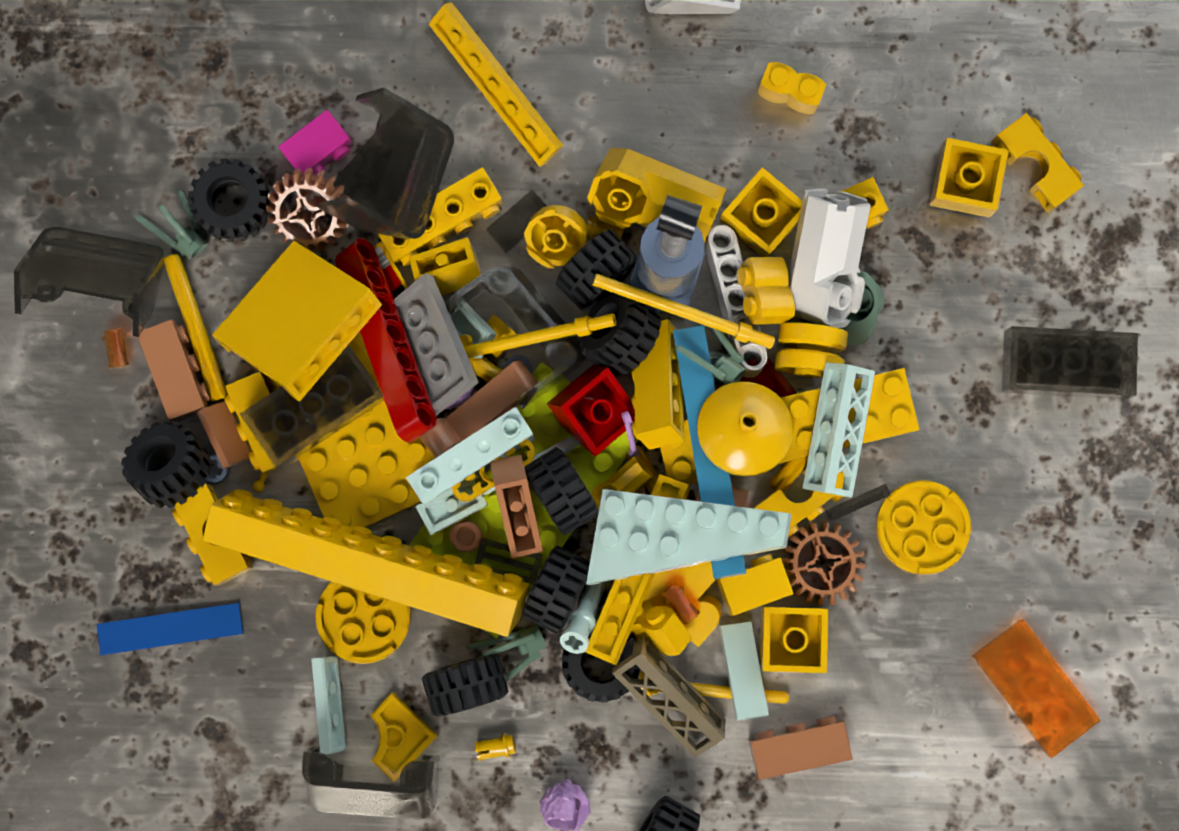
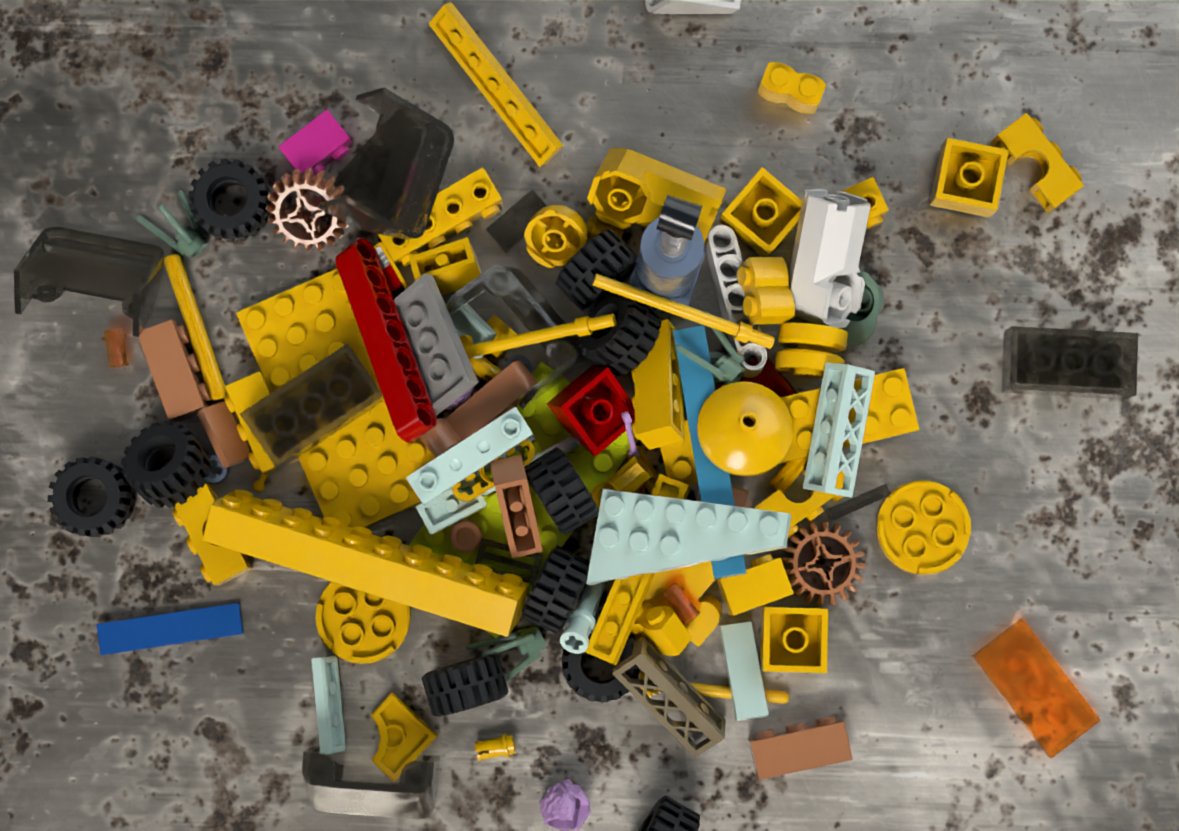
yellow panel [212,241,382,402] -> none
none -> black tyre [48,457,136,537]

